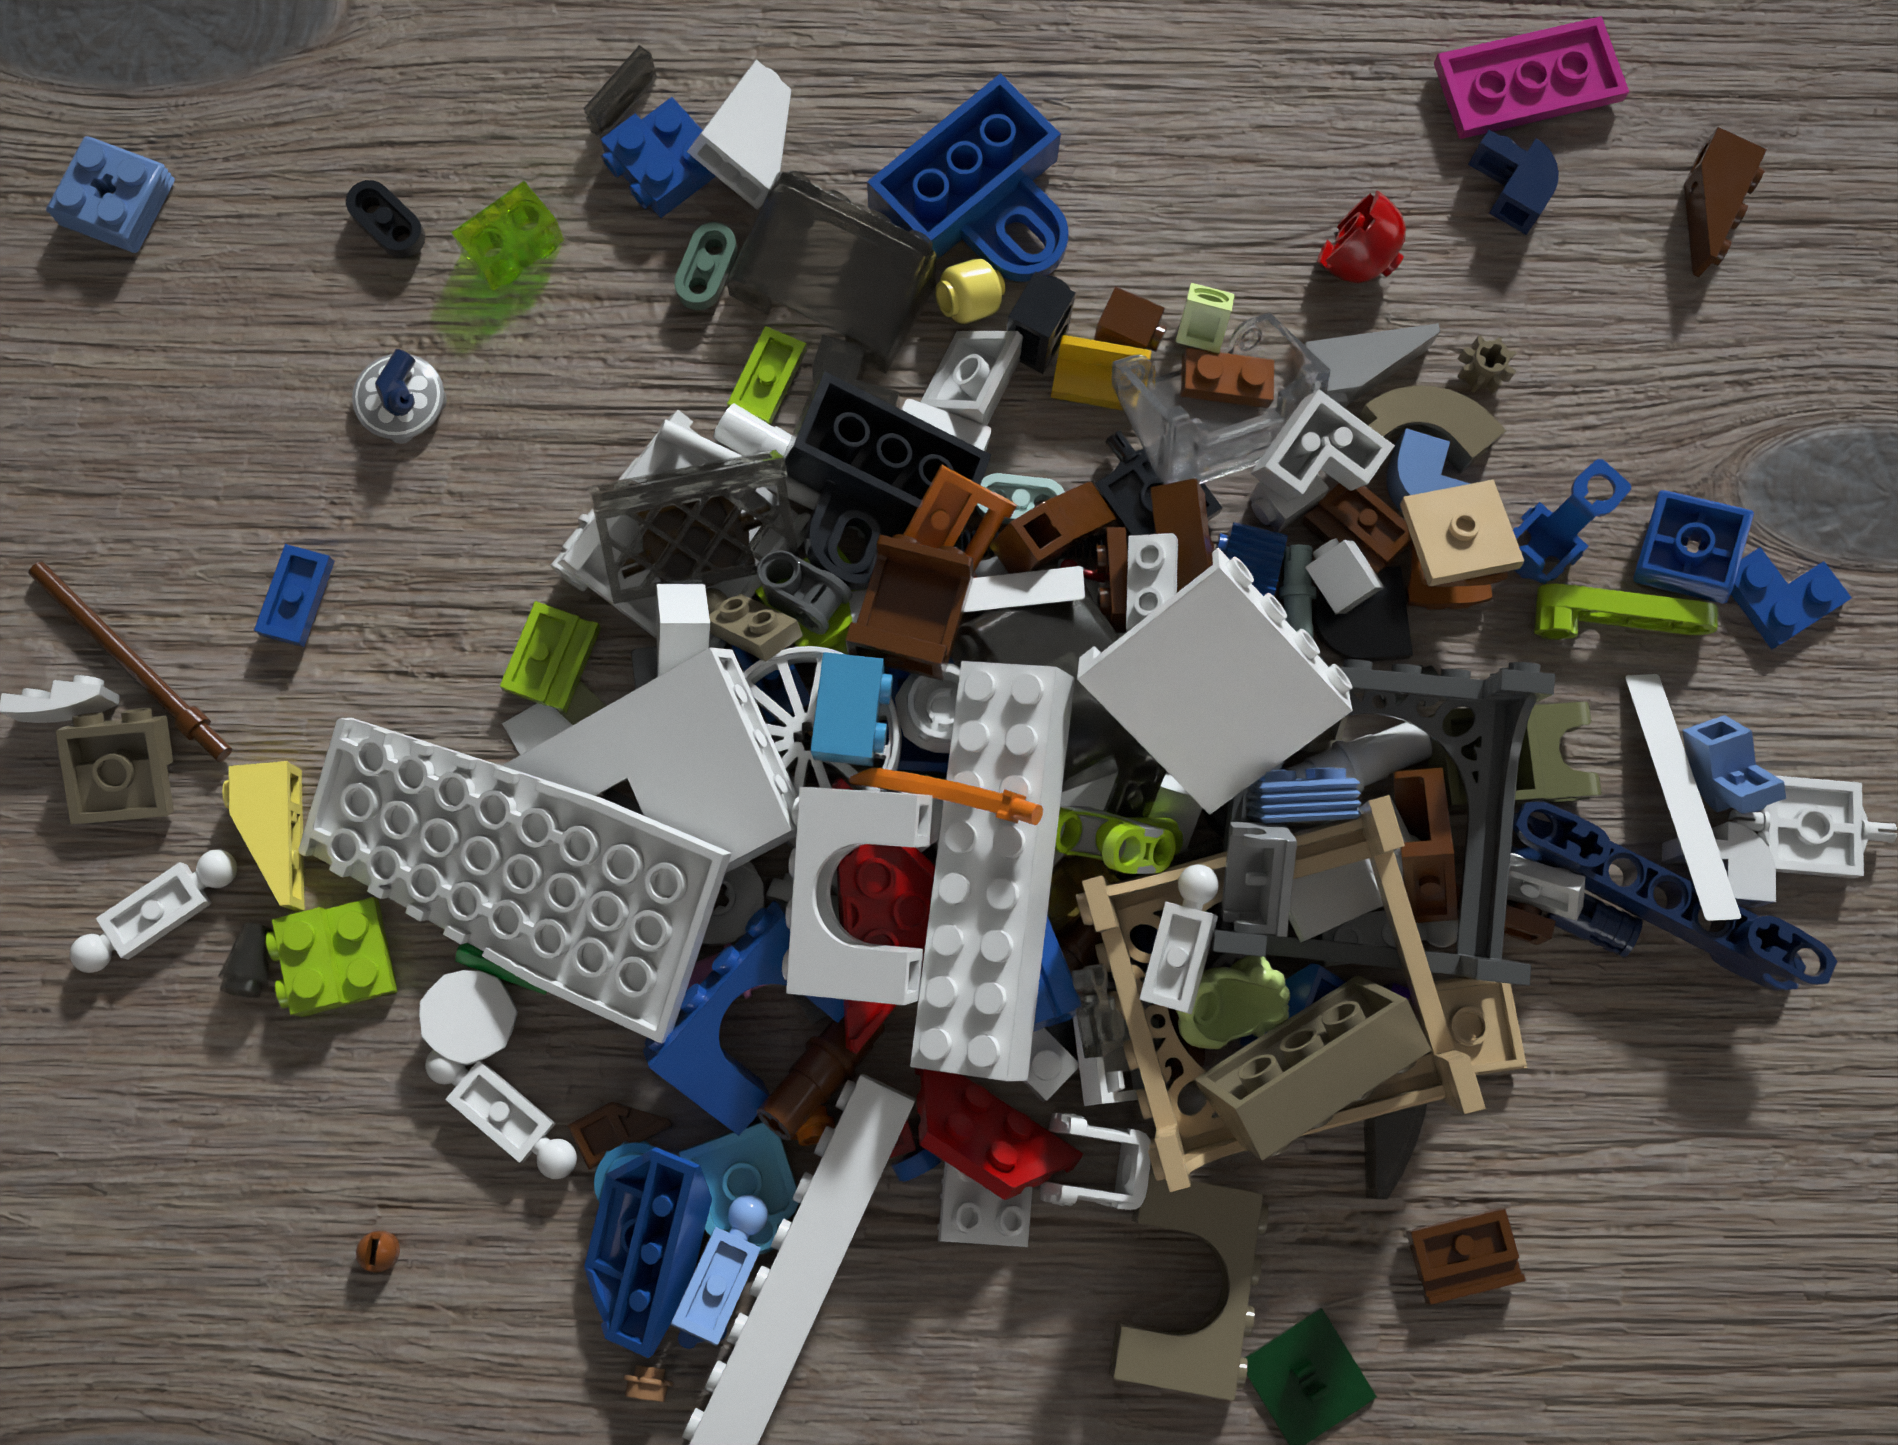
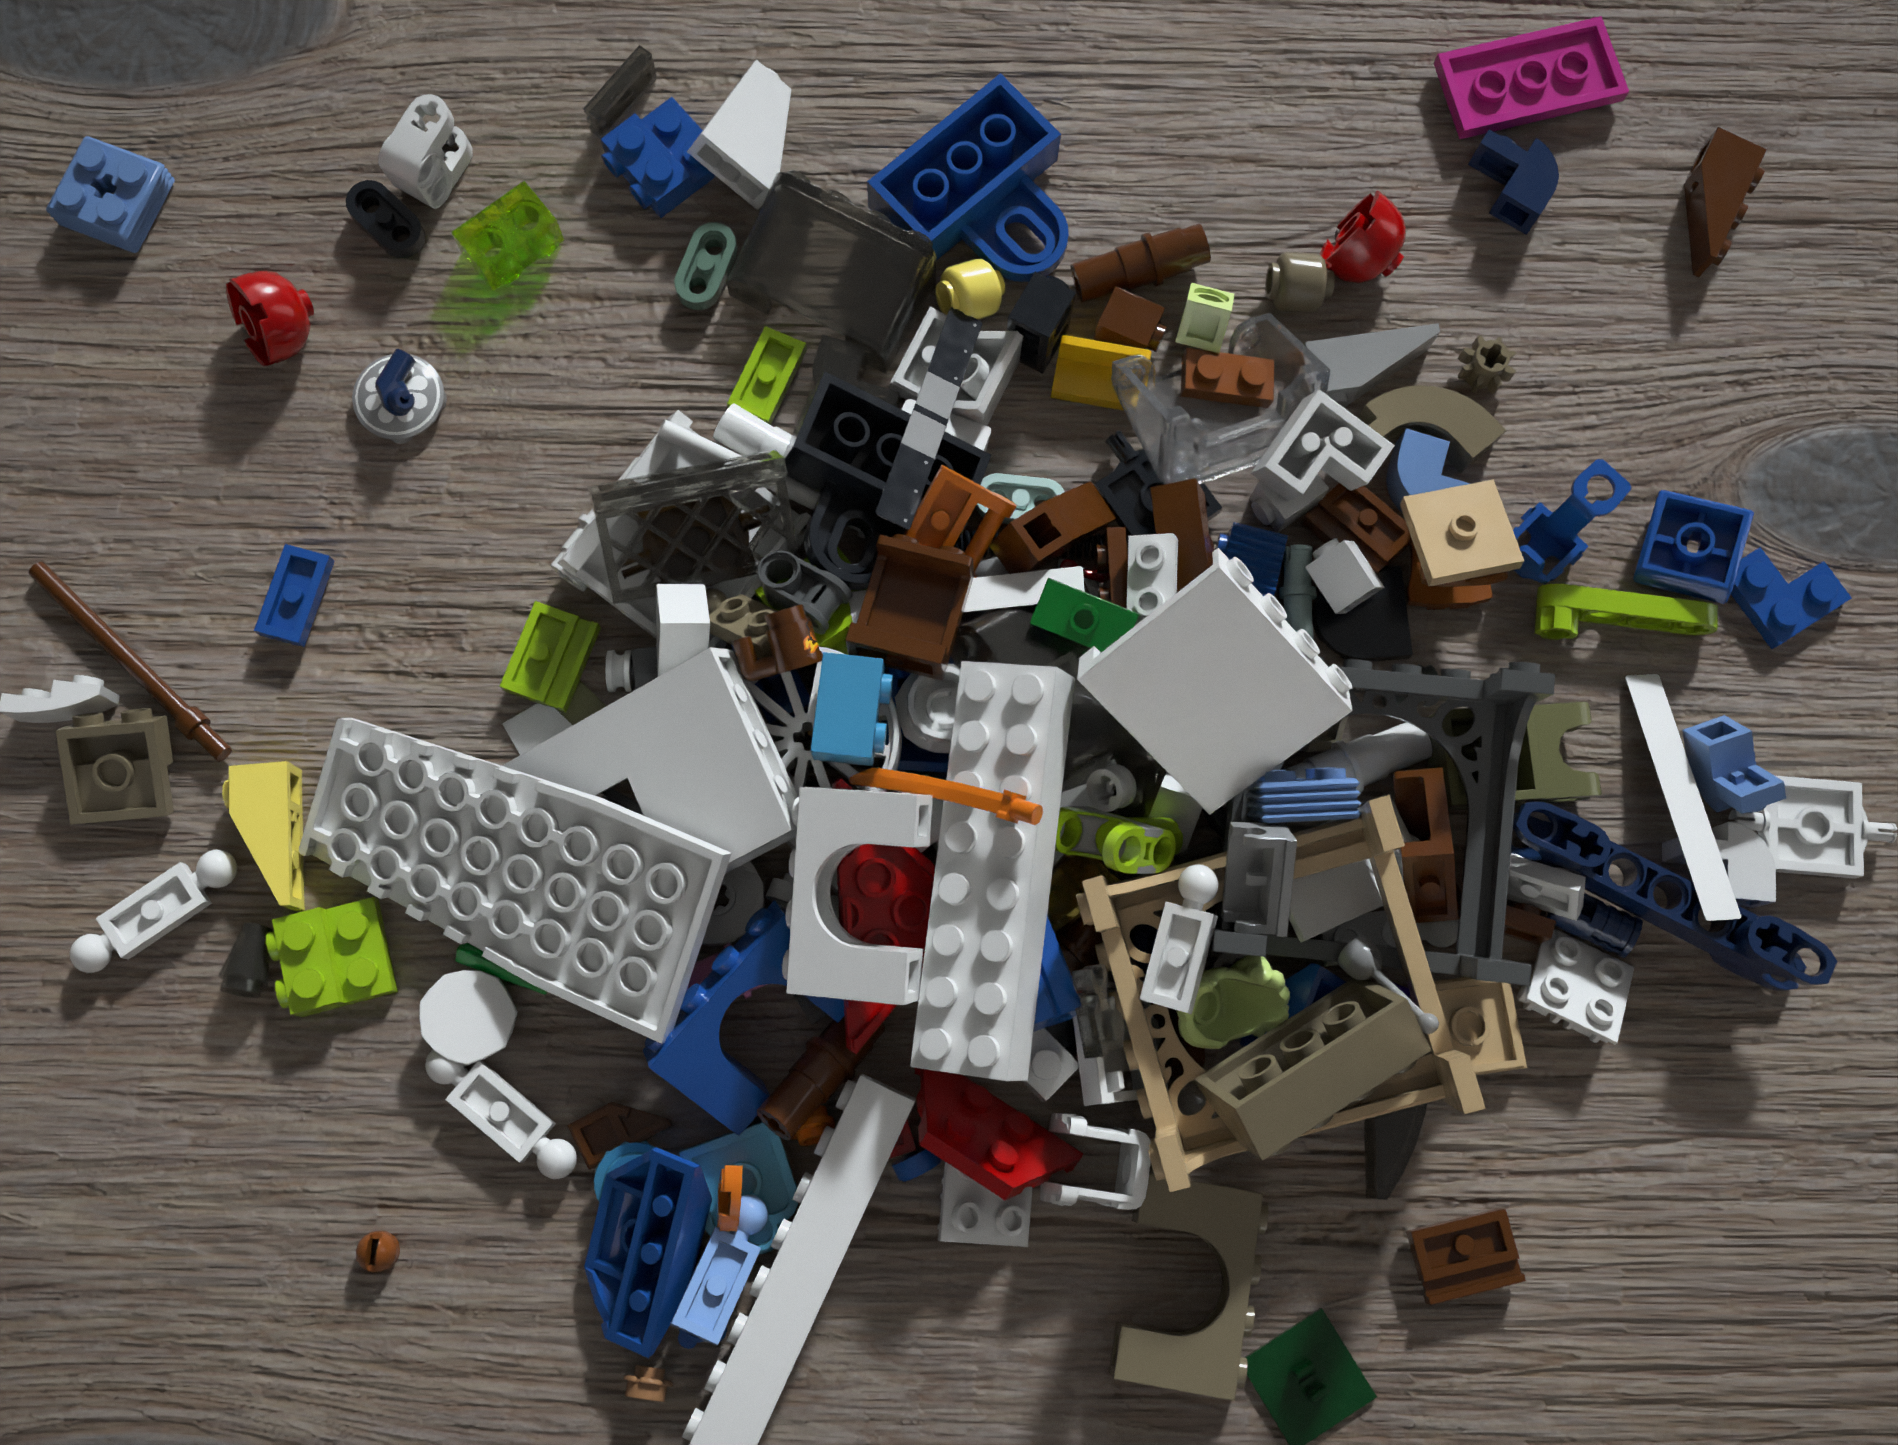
none -> red cylinder [225,271,314,366]
none -> white piece [378,94,473,209]
none -> white bush [605,650,635,692]
none -> orange tile [717,1165,743,1231]
none -> reddish brown piece [732,604,823,682]
none -> black sticker [876,307,982,529]
none -> white slope [887,307,947,401]
none -> green plate [1030,577,1139,652]
none -> reddish brown piece [1070,223,1211,303]
none -> white bush [1086,765,1137,812]
none -> dark tan head [1265,252,1335,313]
none -> light grey hinge [1338,936,1439,1034]
none -> white hinge [1517,929,1634,1045]

